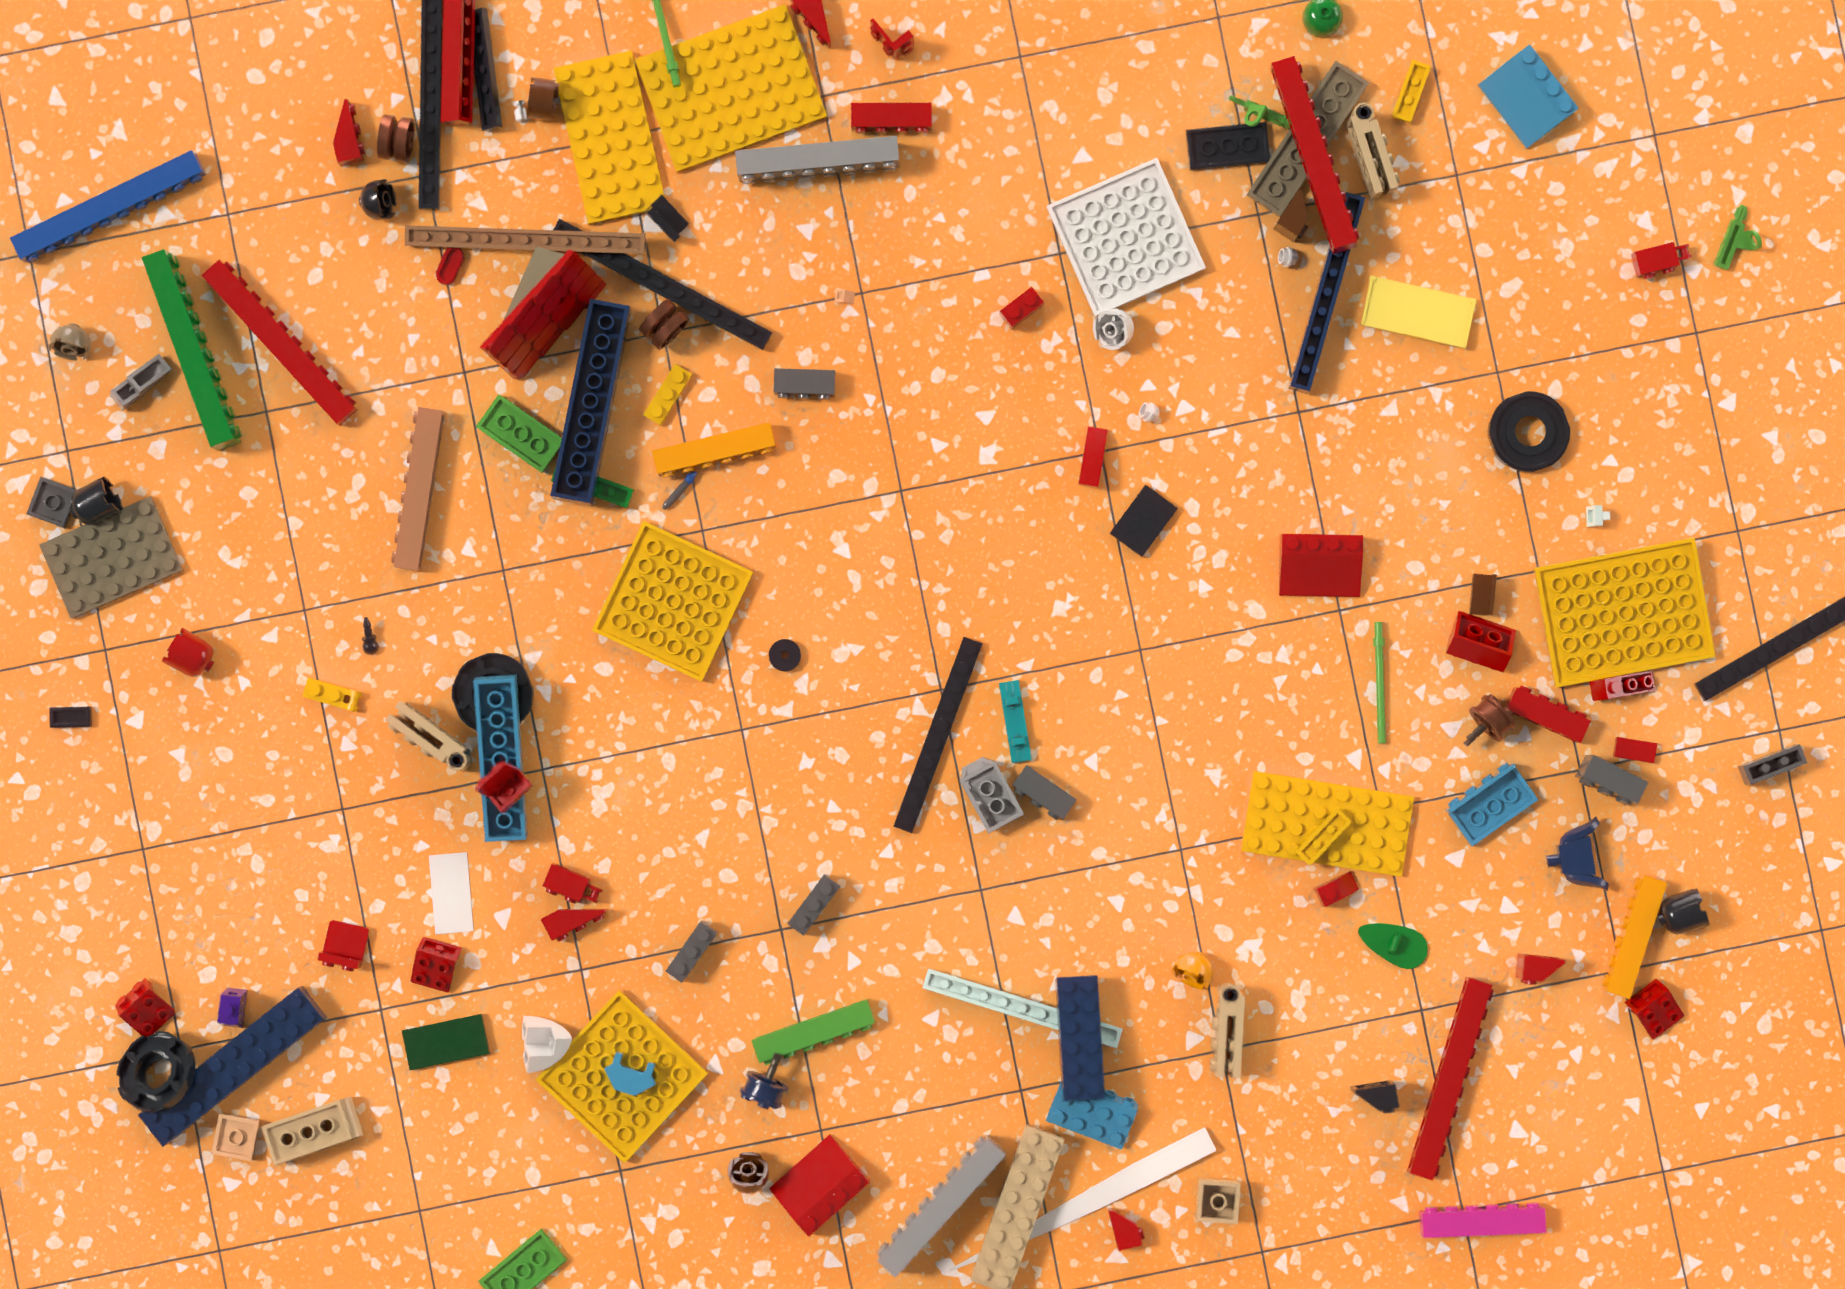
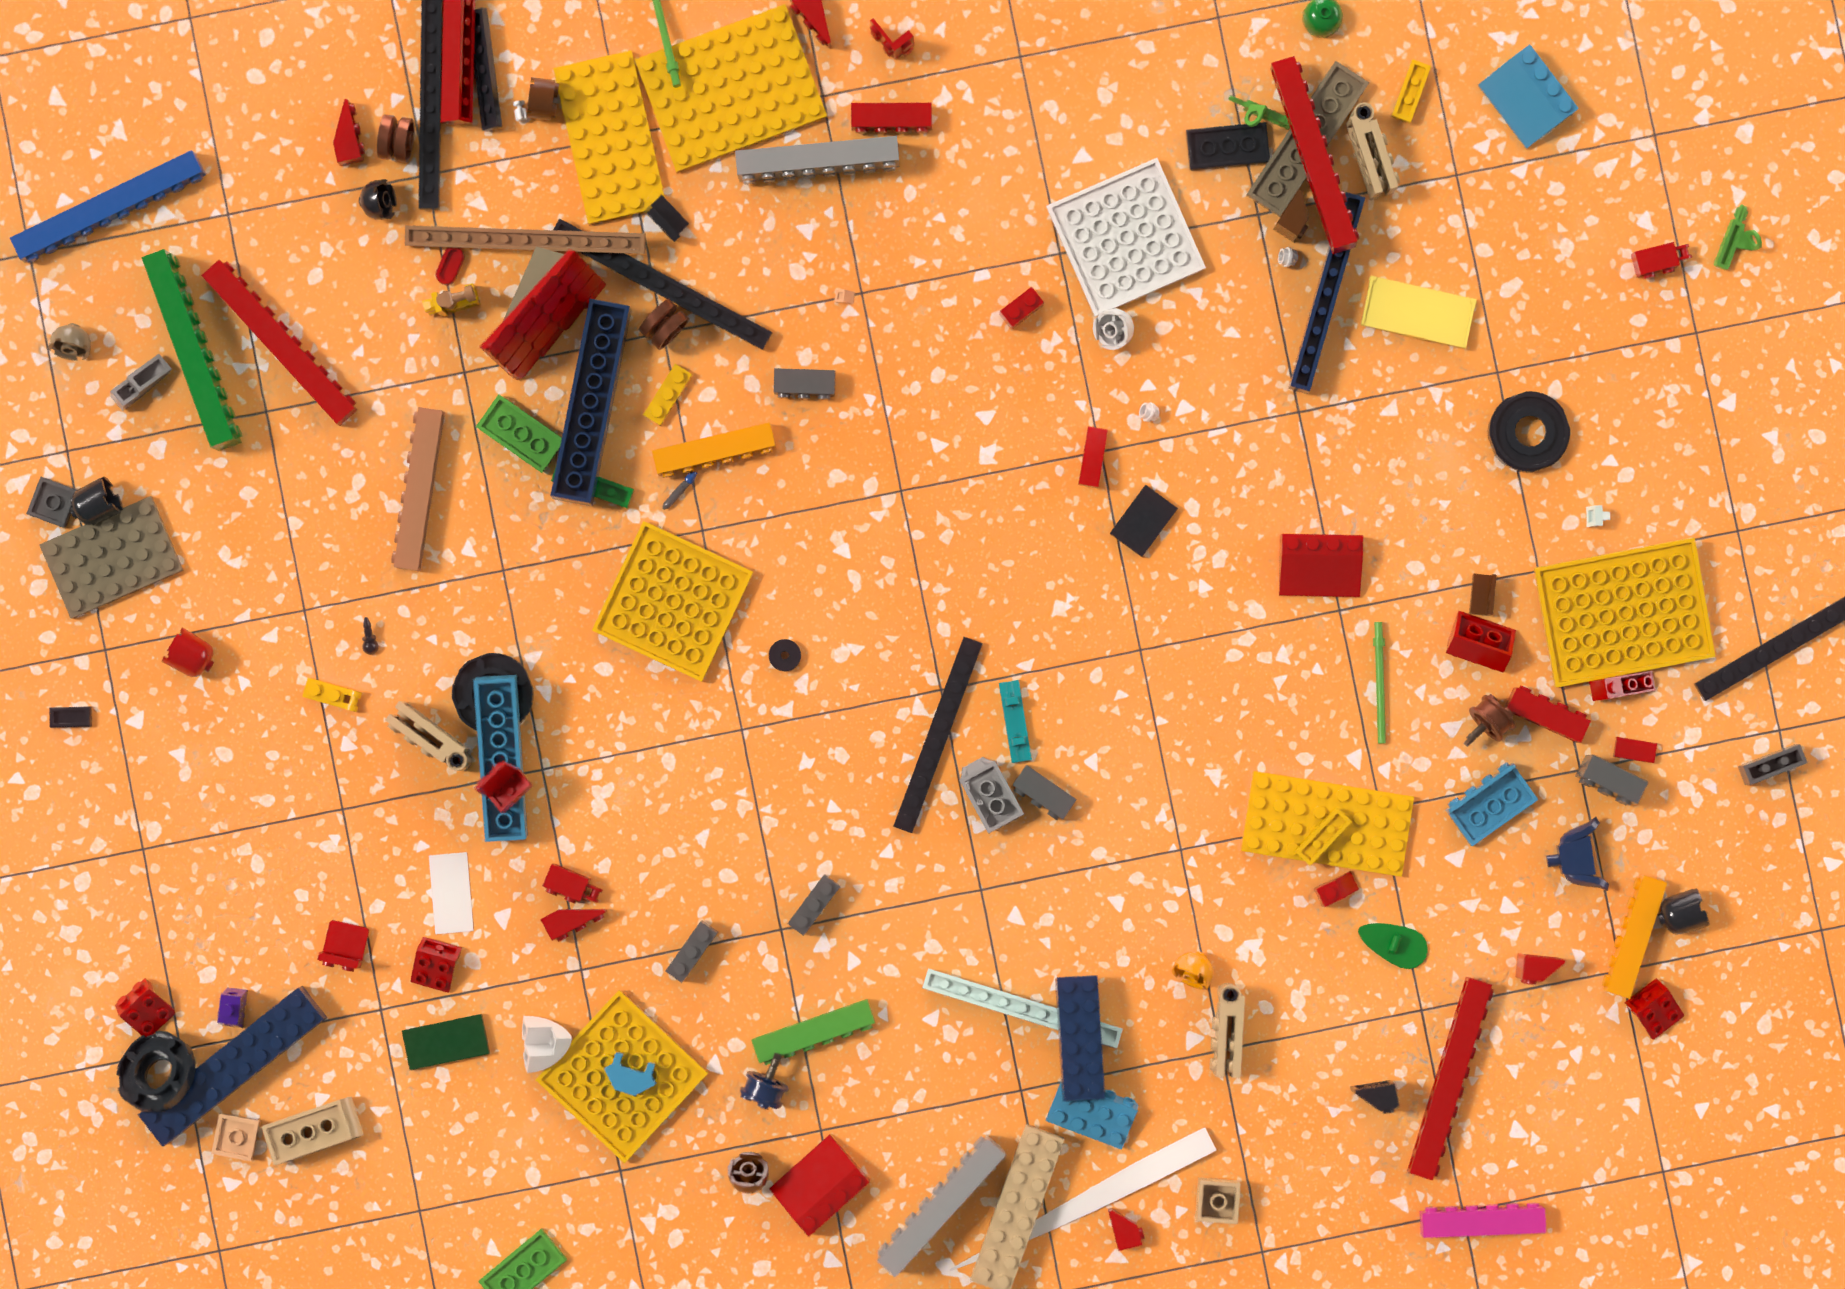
none -> hips [422,283,481,317]

